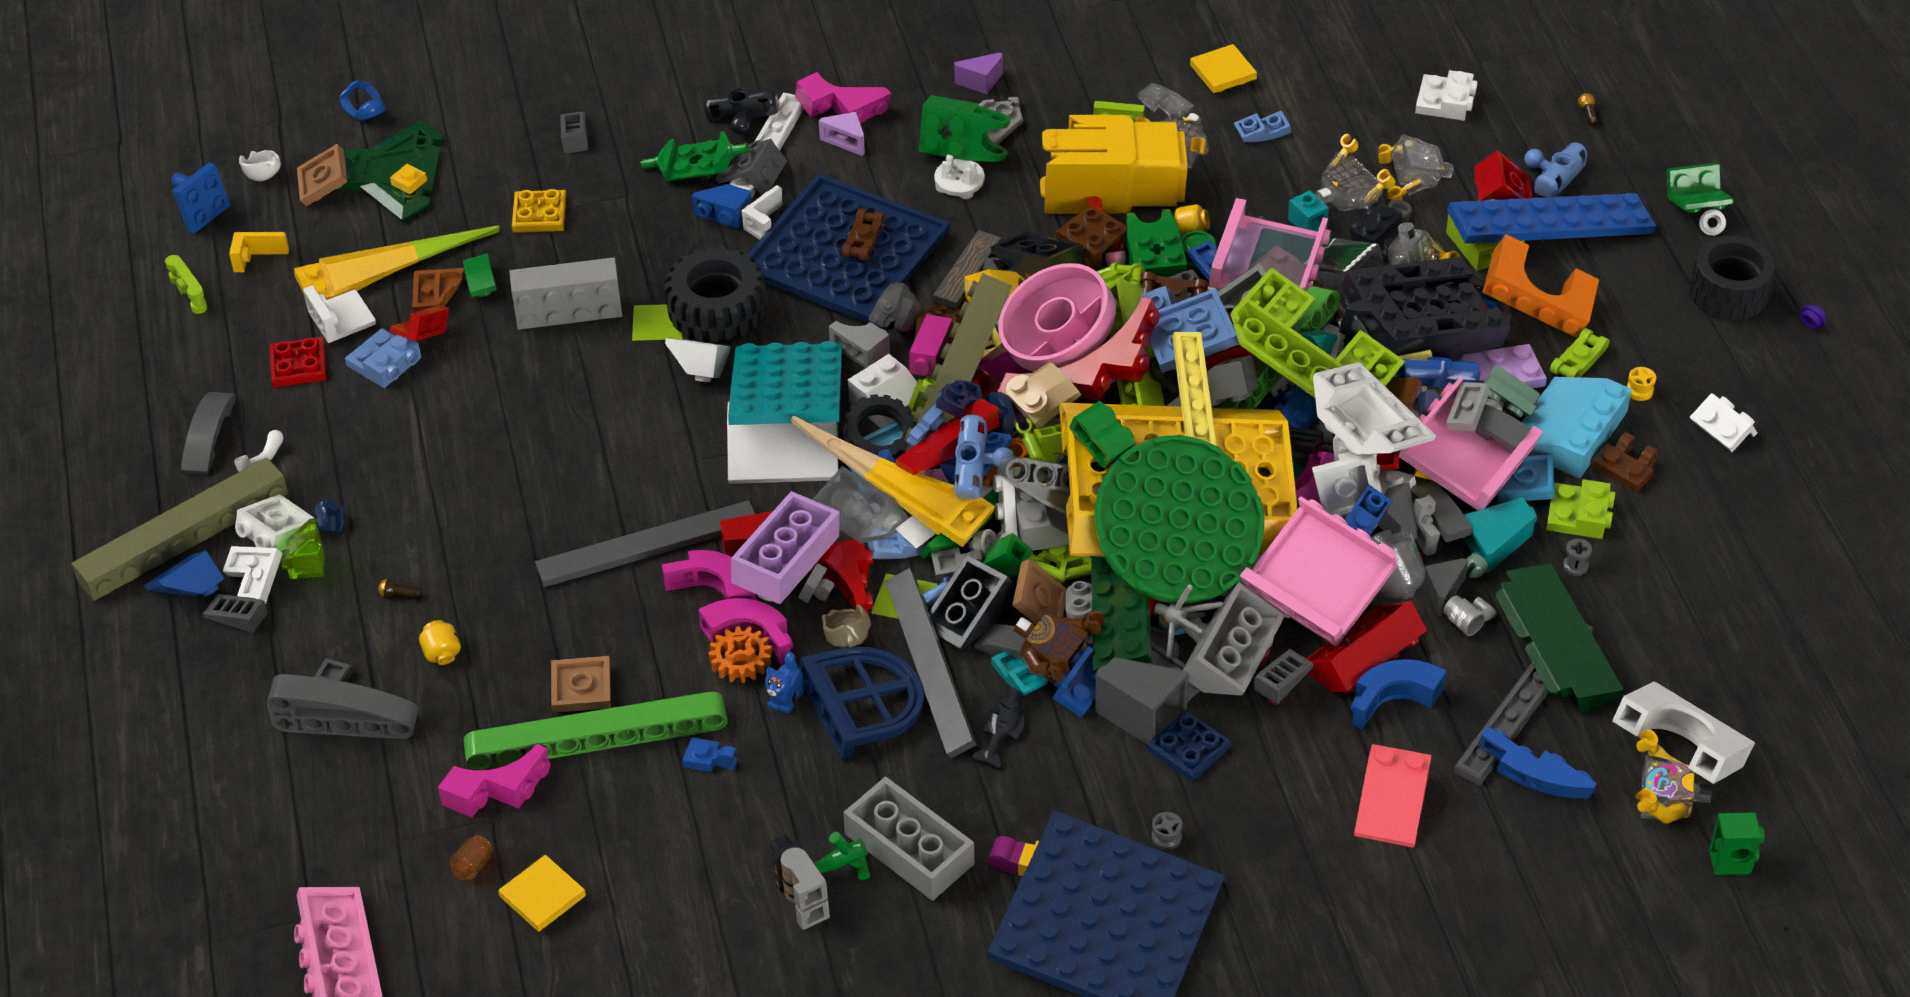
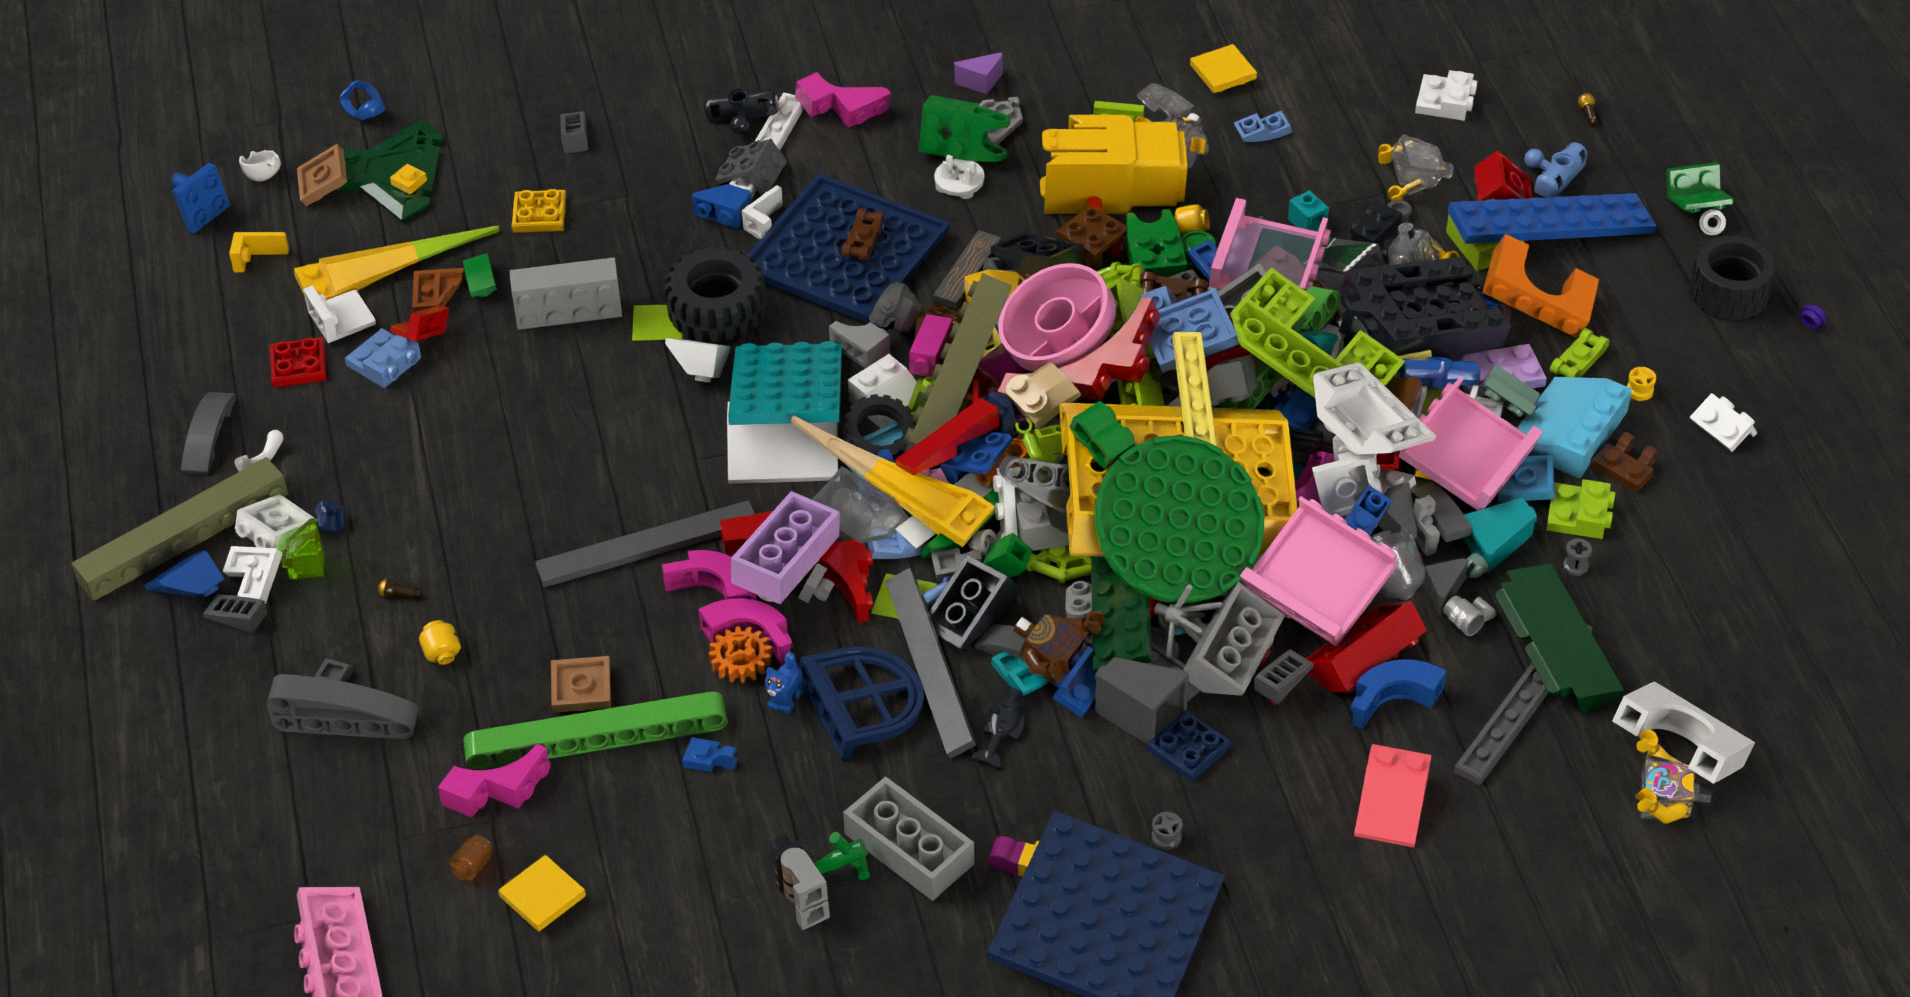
lime plate [165,255,207,314] -> none
green plate [641,131,749,181] -> none
lavender slope [819,112,865,156] -> none
dark tan hair [822,604,871,649] -> none
medium blue plate [906,404,945,447] -> none
dark blue tile [936,380,982,418] -> none
medium blue piece [954,415,1014,500] -> none
medium nougat plate [1013,558,1067,625] -> none
bright pink hinge [1105,251,1126,267] -> none
clear torso [1315,134,1395,212] -> none
medium blue tile [1418,390,1441,416] -> none
light grey plate [1446,382,1490,432] -> none
dark grey slope [1475,404,1530,452] -> none
blue slope [1478,726,1597,799] -> none
green brick [1709,813,1764,875] -> none

